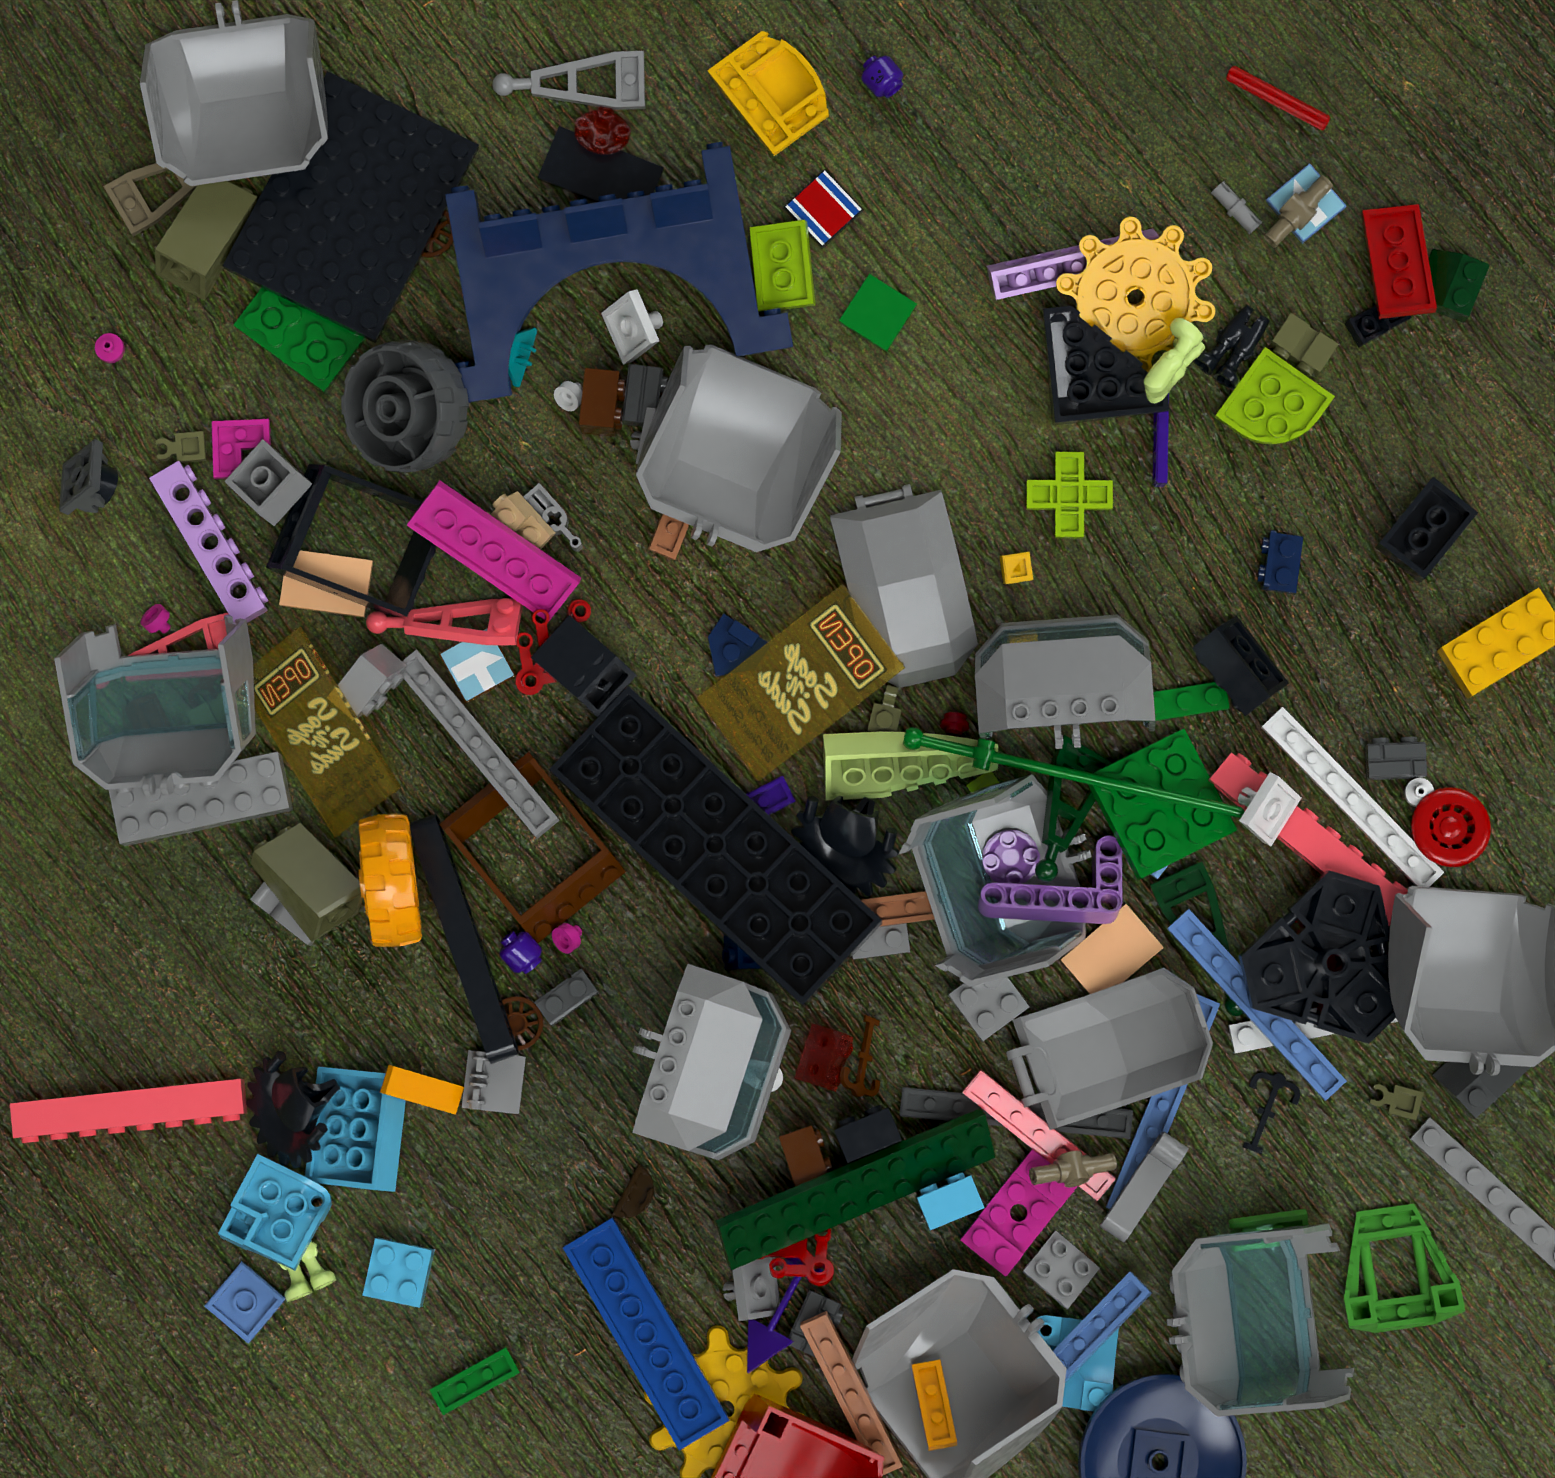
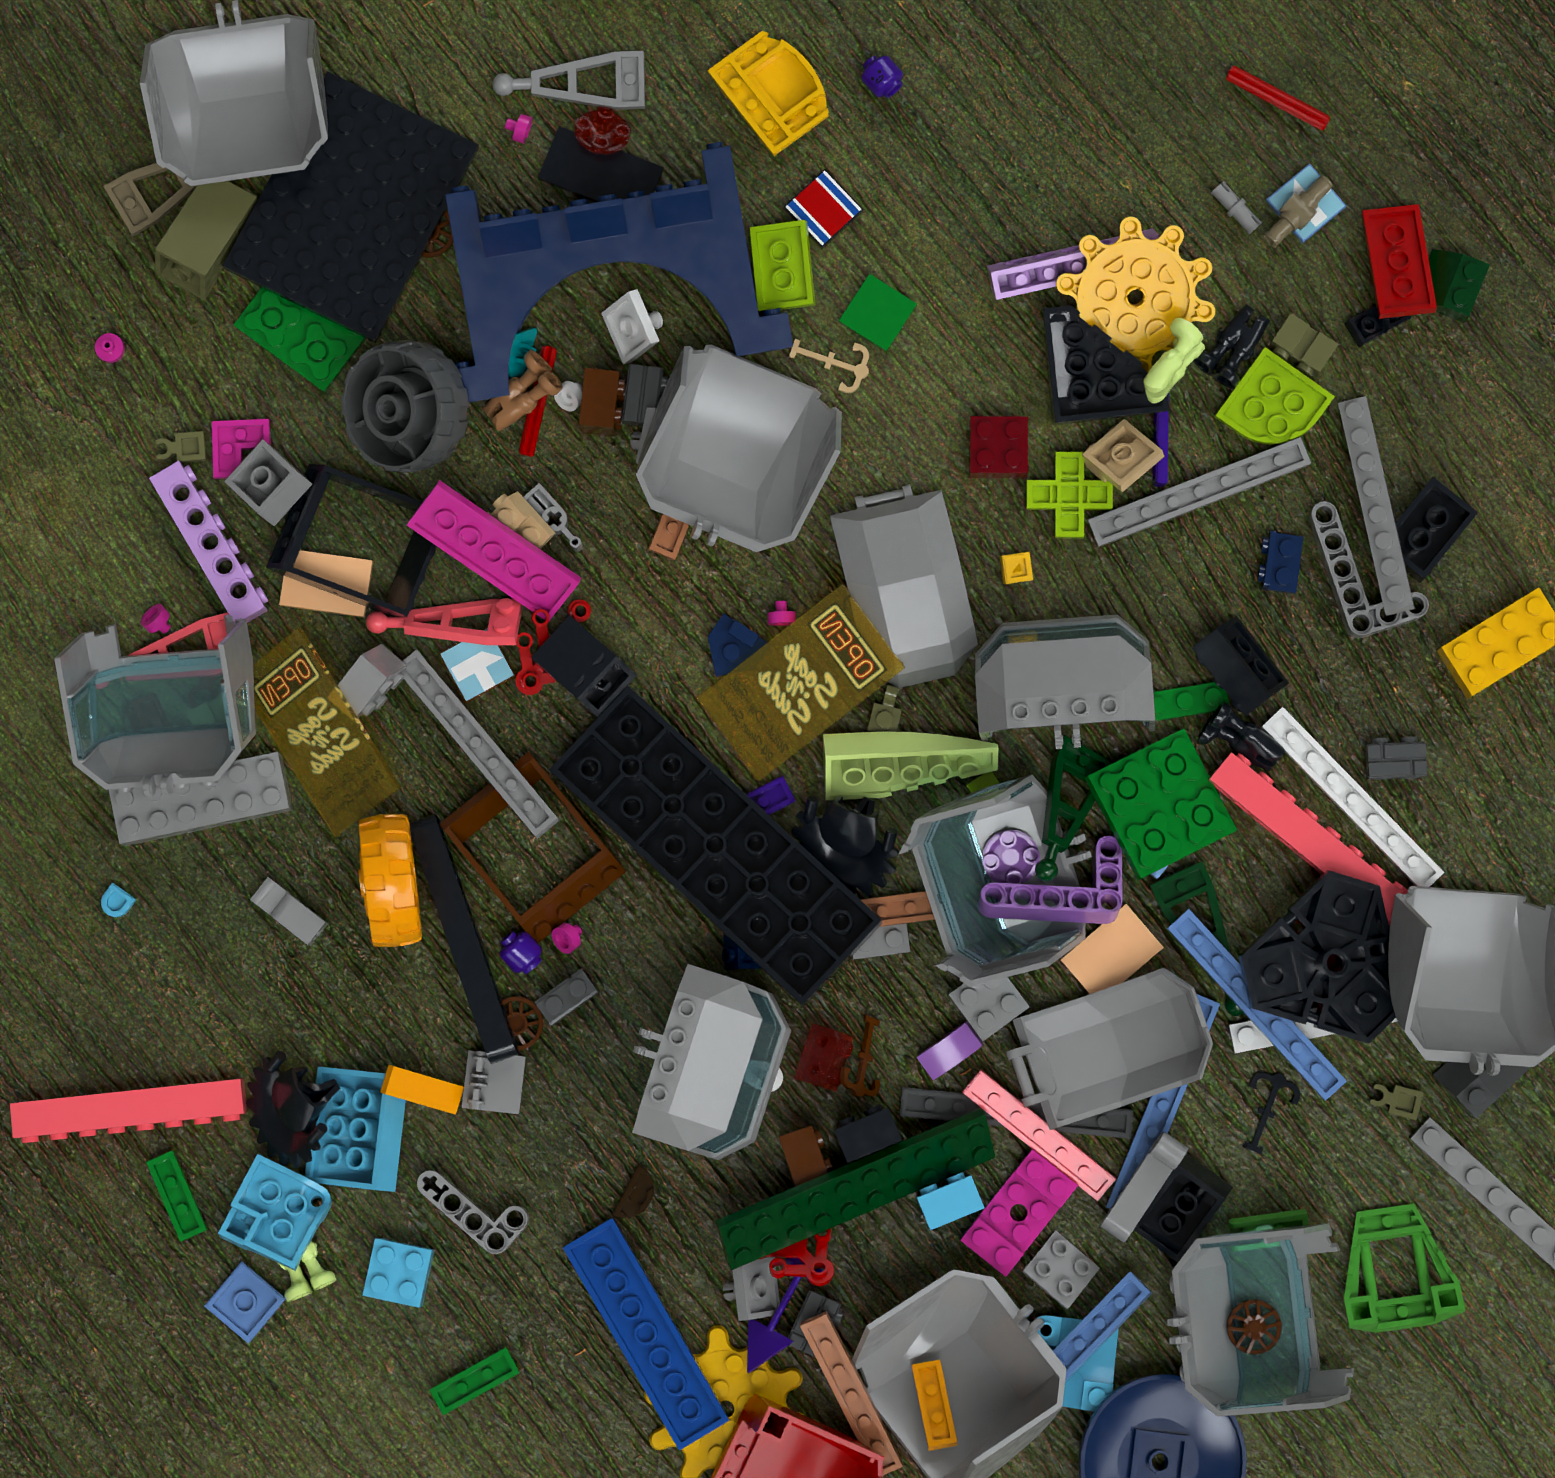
dark grey piece [59,439,118,515] -> none
olive slope [250,823,363,942] -> none
green bar [903,727,1245,818] -> none
dark red plate [940,712,969,735] -> none
dark tan pin [1029,1150,1117,1188] -> none
white tile [1238,772,1301,846] -> none
white tile [1404,778,1434,807] -> none
red wheel [1411,787,1491,867] -> none
none -> medium azure tile [101,883,137,917]
none -> green plate [146,1150,208,1242]
none -> light grey beam [417,1170,530,1254]
none -> medium nougat piece [482,350,562,432]
none -> dark pink tile [505,114,533,144]
none -> red axle [519,346,557,457]
none -> dark pink tile [767,601,796,626]
none -> tan piece [789,339,869,393]
none -> medium lavender slope [916,1021,983,1080]
none -> dark red brick [969,416,1028,479]
none -> tan plate [1082,419,1164,492]
none -> light grey plate [1087,437,1311,548]
none -> black slope [1134,1153,1233,1263]
none -> black piece [1197,701,1285,771]
none -> reddish brown wheel [1227,1299,1282,1355]
none -> light grey beam [1308,501,1429,639]
none -> light grey plate [1338,396,1415,616]

